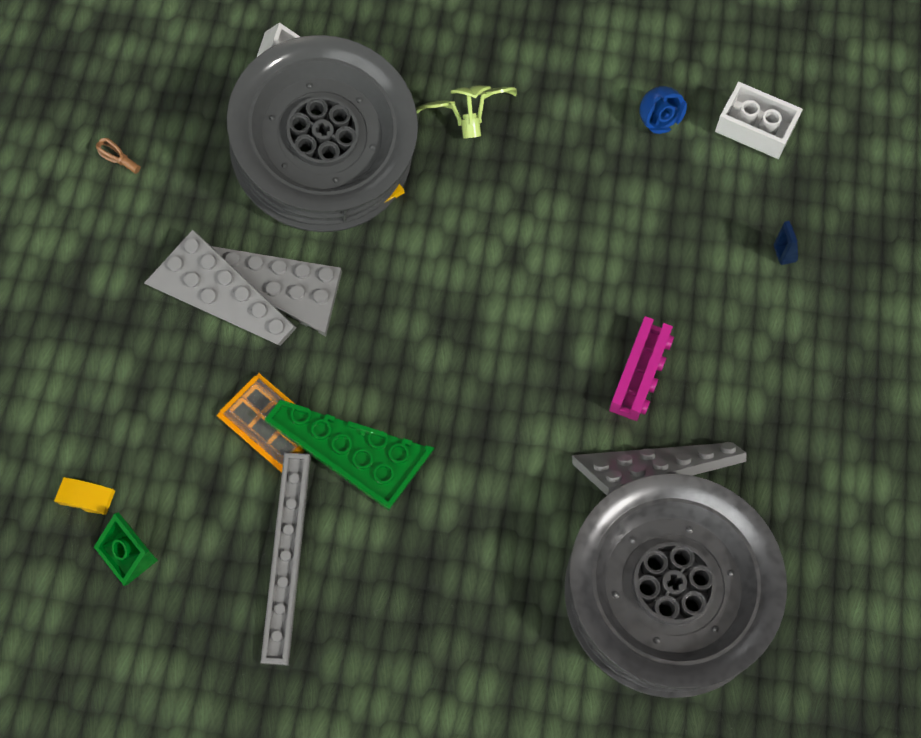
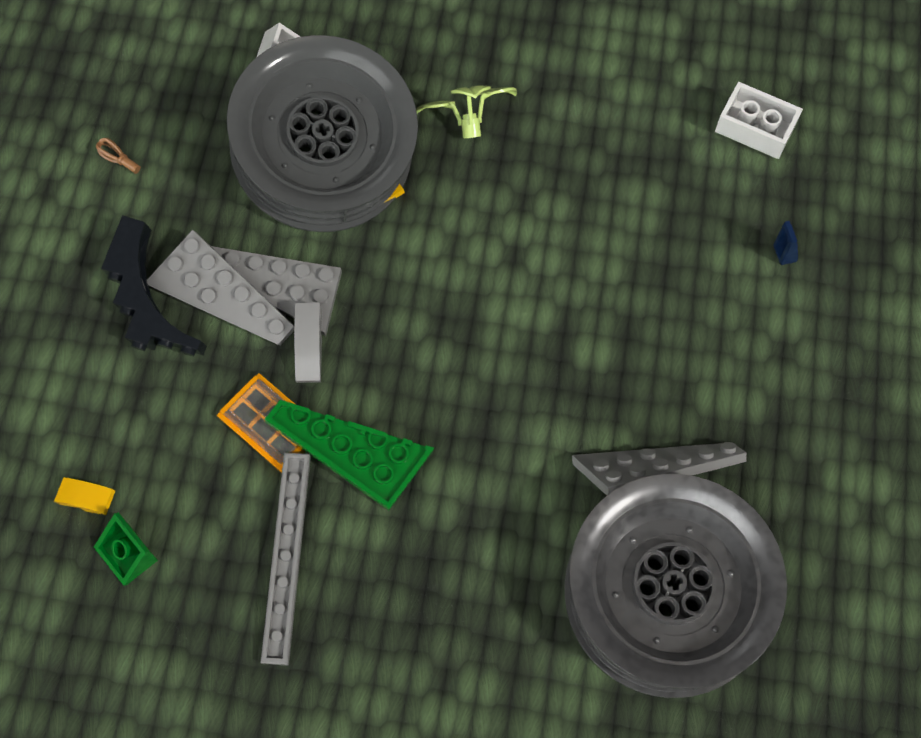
dark pink brick [609,316,674,421] -> none
blue cylinder [639,86,687,134] -> none
none -> black arch [101,215,207,357]
none -> light grey slope [294,302,322,383]

